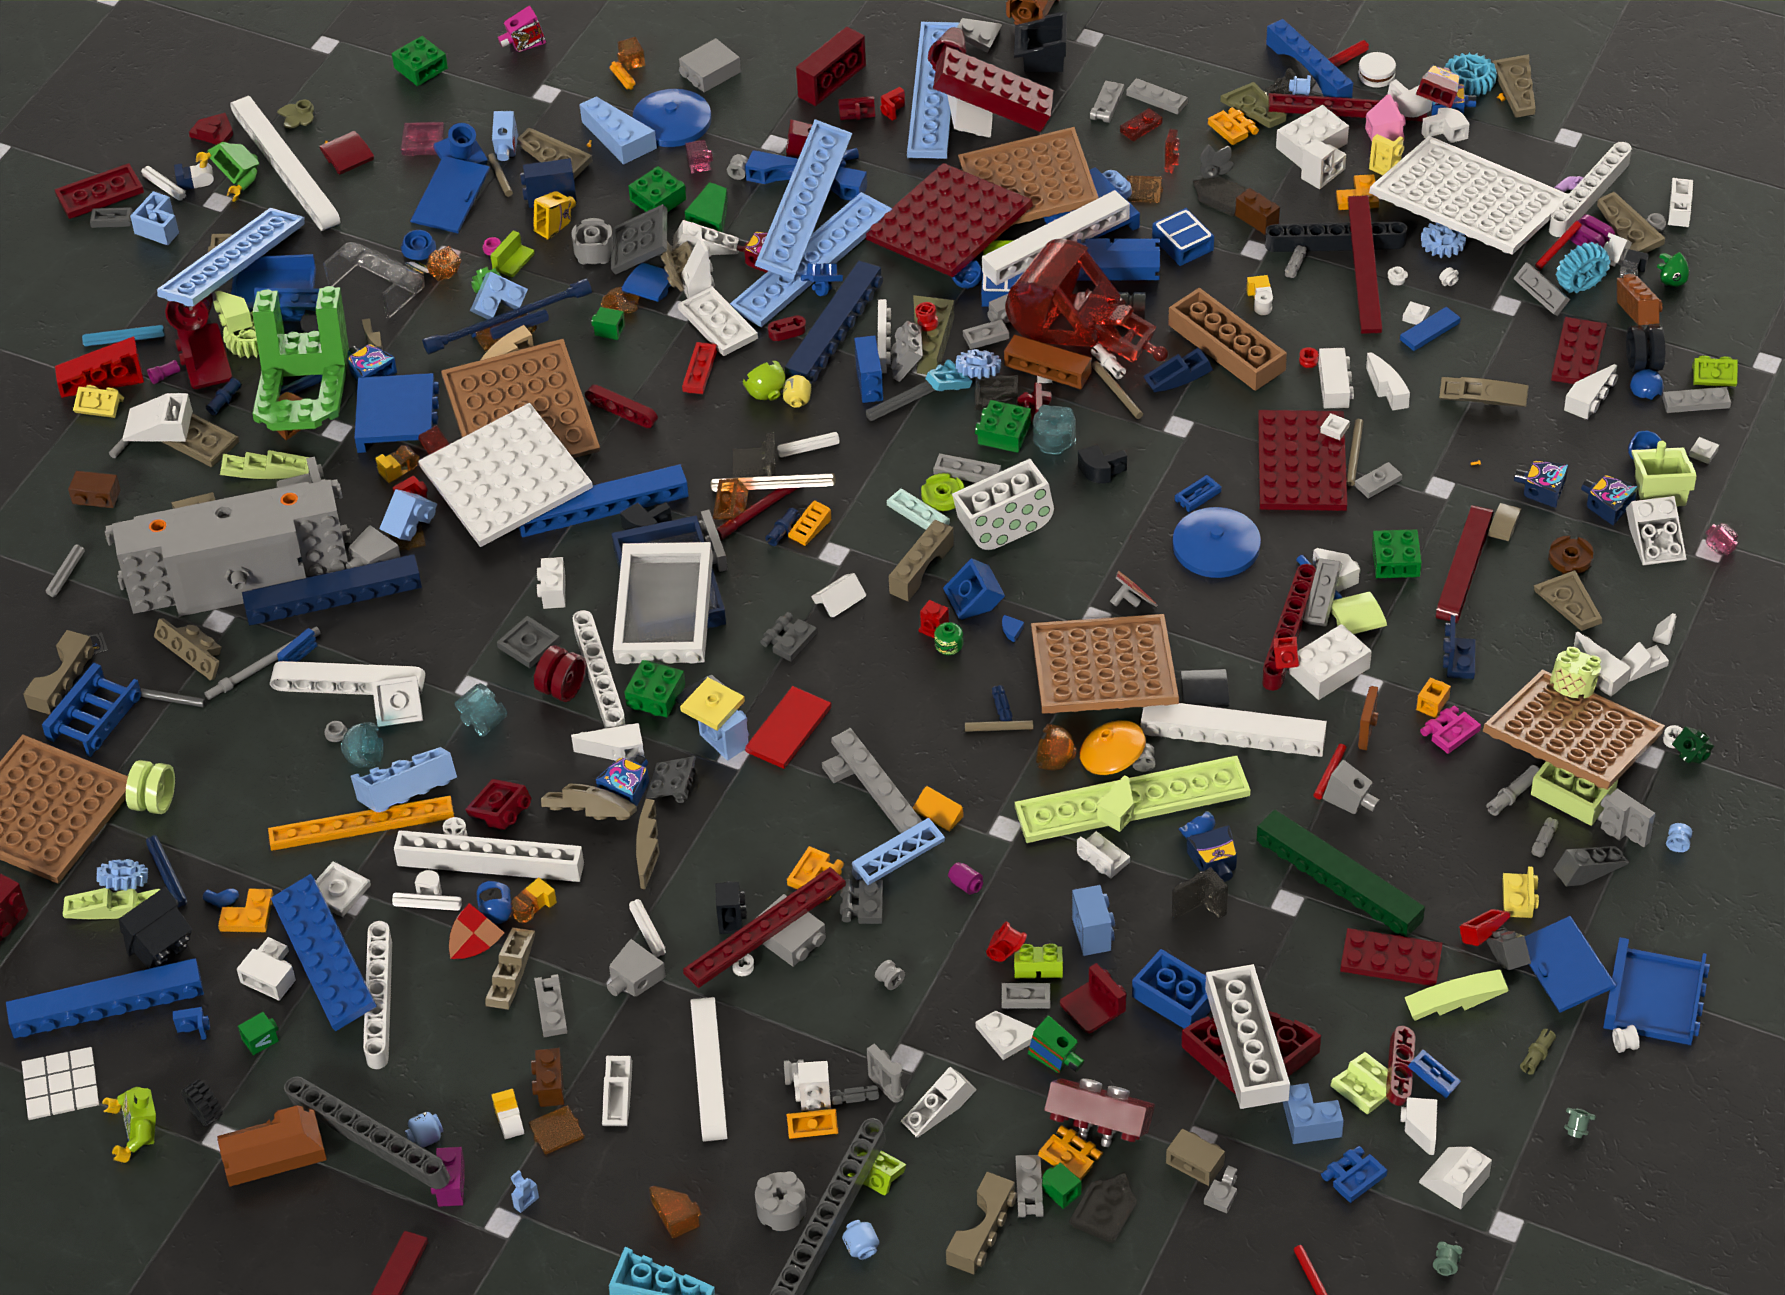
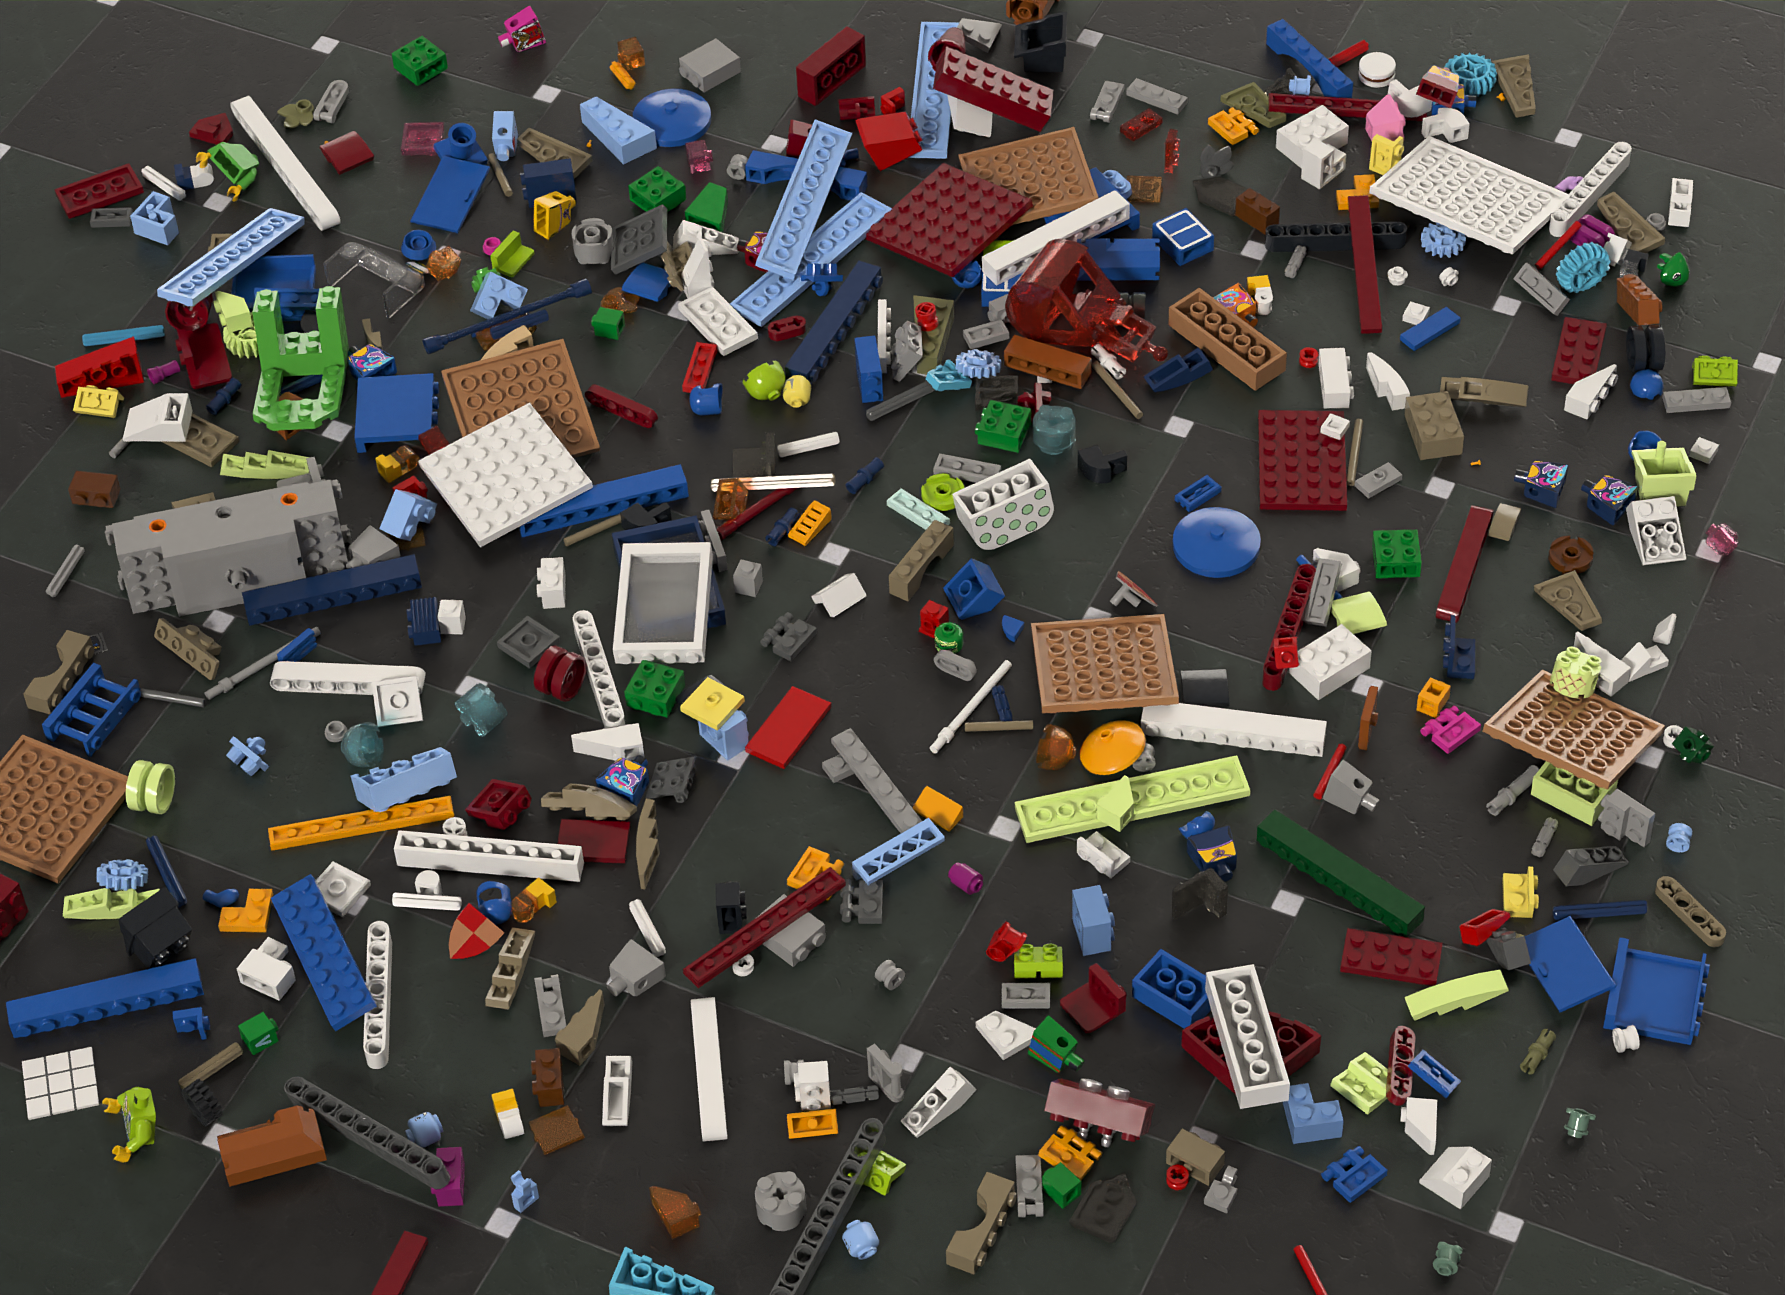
none -> dark tan axle [178,1042,243,1089]
none -> light blue hips [226,736,269,776]
none -> light grey plate [313,80,349,123]
none -> dark blue brick [407,597,441,645]
none -> white brick [438,600,466,634]
none -> dark tan slope [555,989,605,1066]
none -> dark red tile [557,819,631,863]
none -> dark tan bar [563,514,621,546]
none -> blue helmet [689,383,723,415]
none -> light grey brick [733,560,763,597]
none -> dark blue pin [845,457,884,494]
none -> red slope [855,112,923,171]
none -> white bar [930,660,1012,753]
none -> light grey plate [934,650,977,681]
none -> red bush [1166,1164,1189,1190]
none -> torso [1213,283,1258,328]
none -> dark tan brick [1404,391,1464,460]
none -> dark blue axle [1552,900,1647,920]
none -> dark tan beam [1655,876,1726,947]

